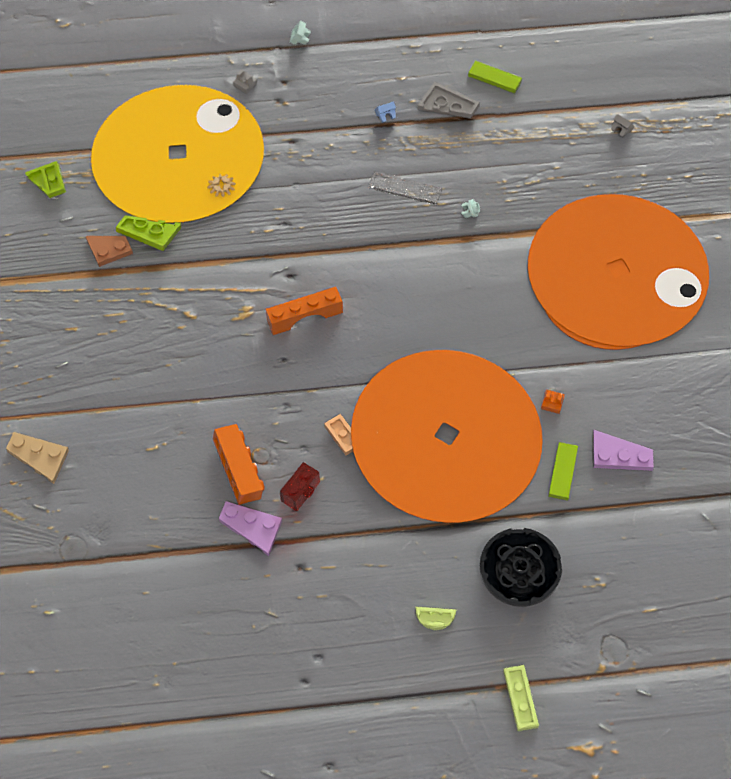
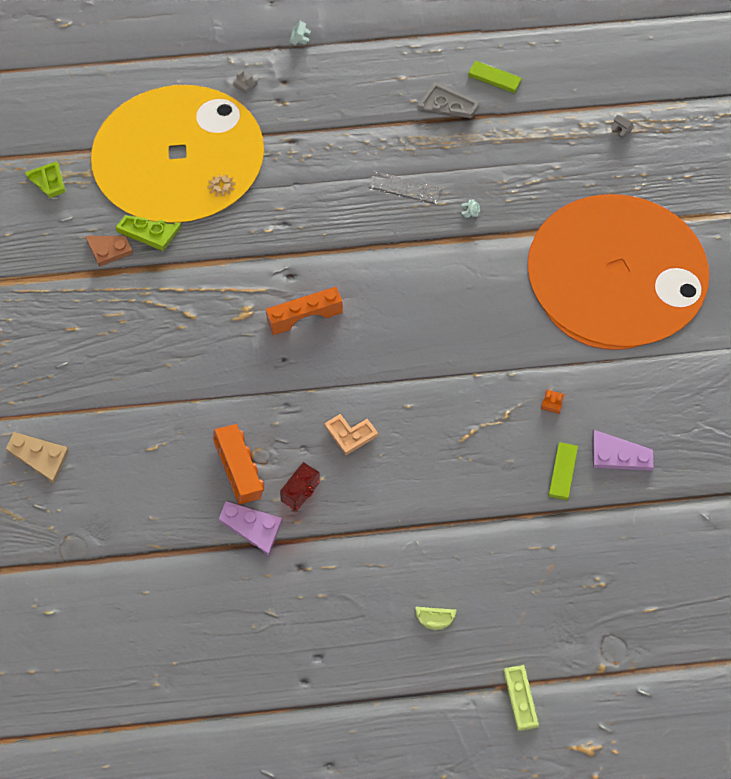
orange piece [351,350,543,523] -> none
light blue tile [374,101,396,123] -> none
black brick [480,528,562,607] -> none

